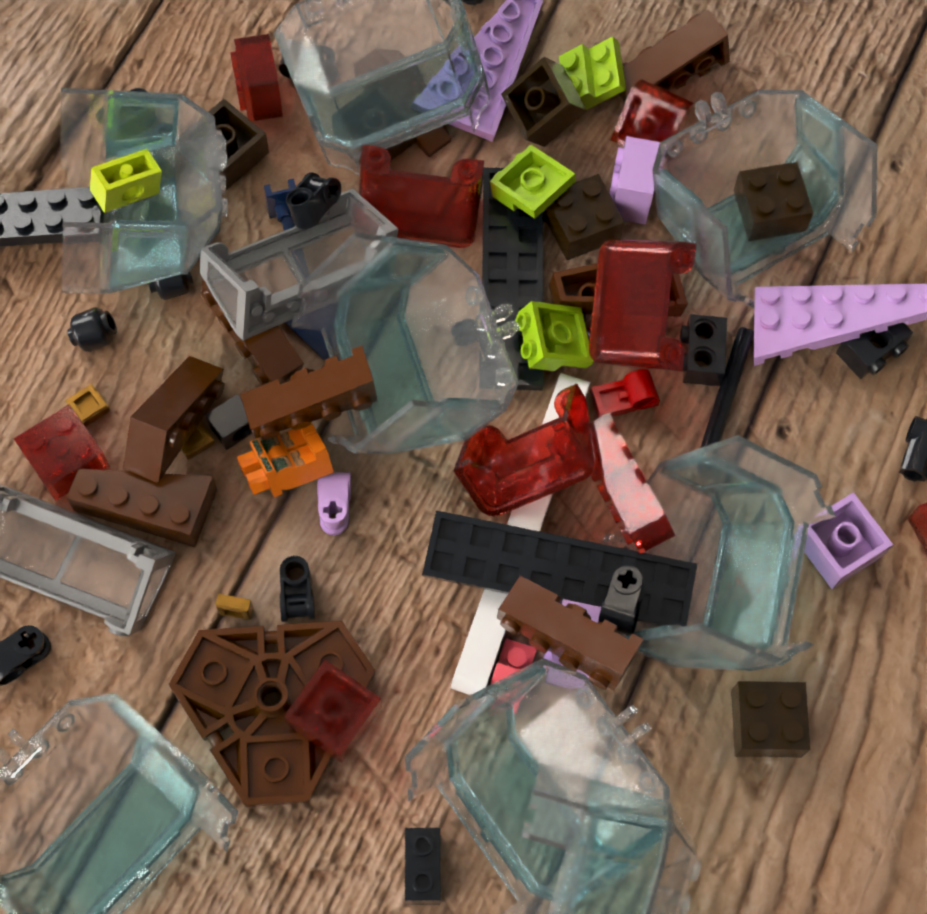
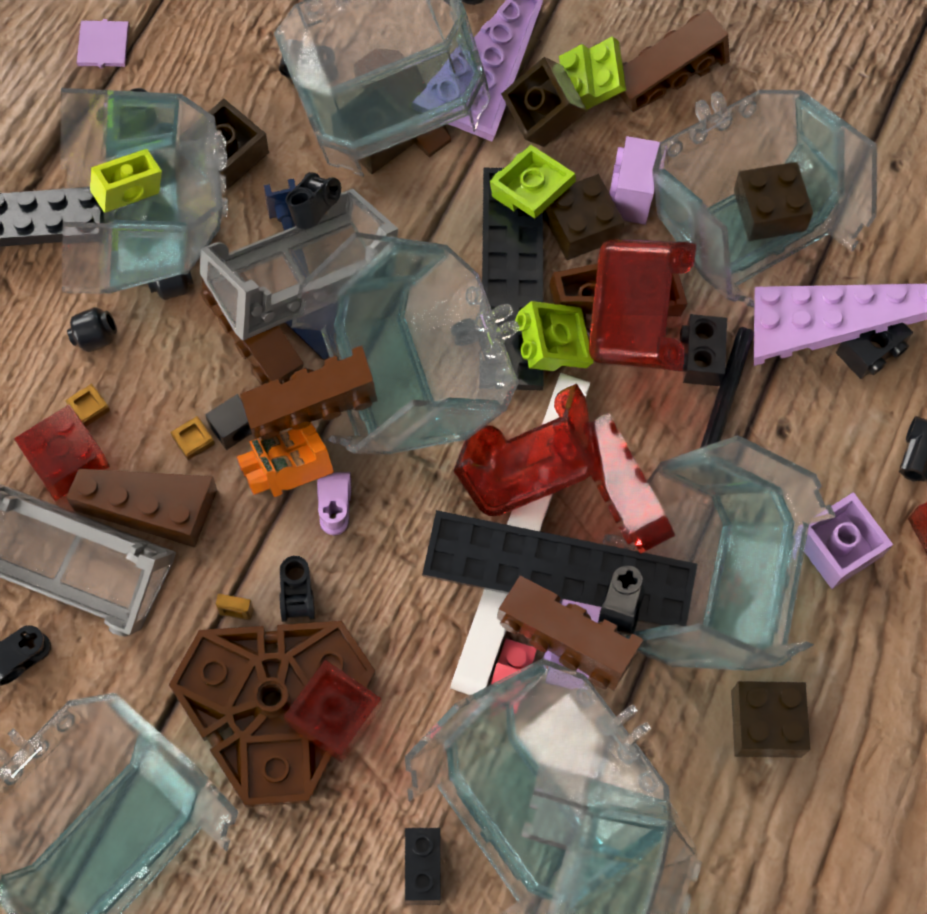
reddish brown wedge [123,356,225,483] -> none
clear red brick [230,34,283,121] -> none
clear red windscreen [358,144,484,248] -> none
red plate [590,369,660,420] -> none
clear red brick [610,79,694,165] -> none
none -> lavender piece [77,19,129,69]

